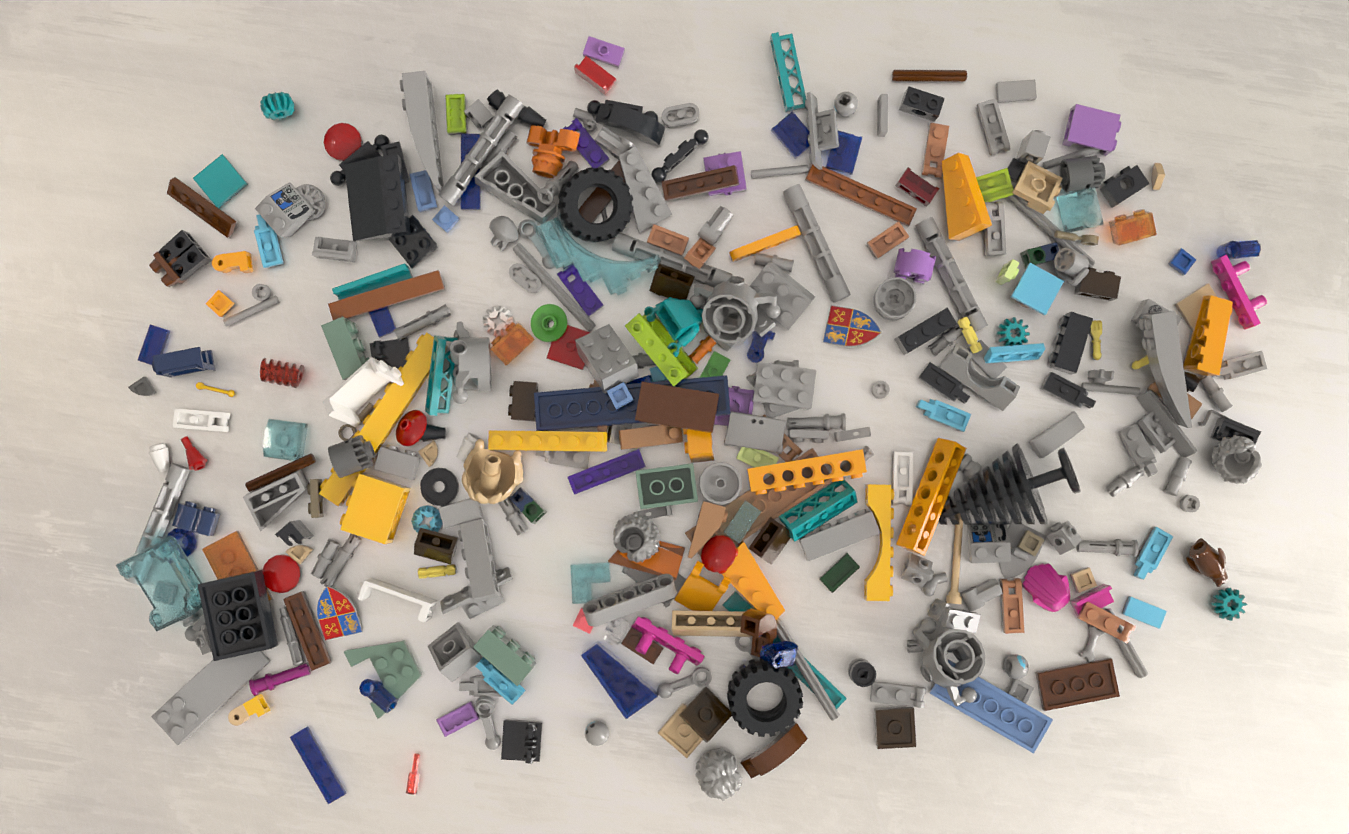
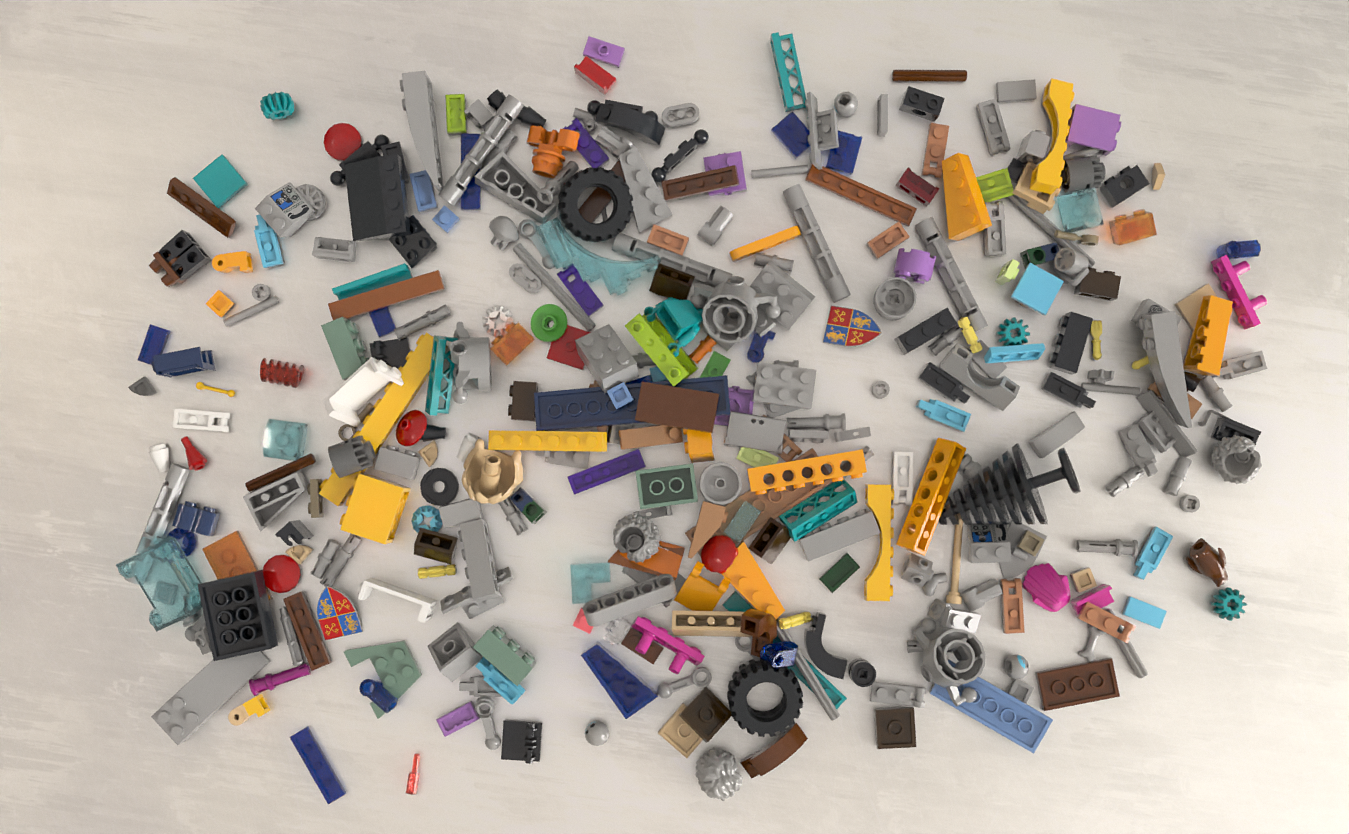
nougat plate [684,237,716,269] -> none
light grey brick [1046,521,1082,555] -> none
blue tile [1168,248,1197,275] -> none
none -> light yellow axle [778,612,812,629]
none -> black arch [804,612,848,679]
none -> yellow arch [1030,78,1075,195]

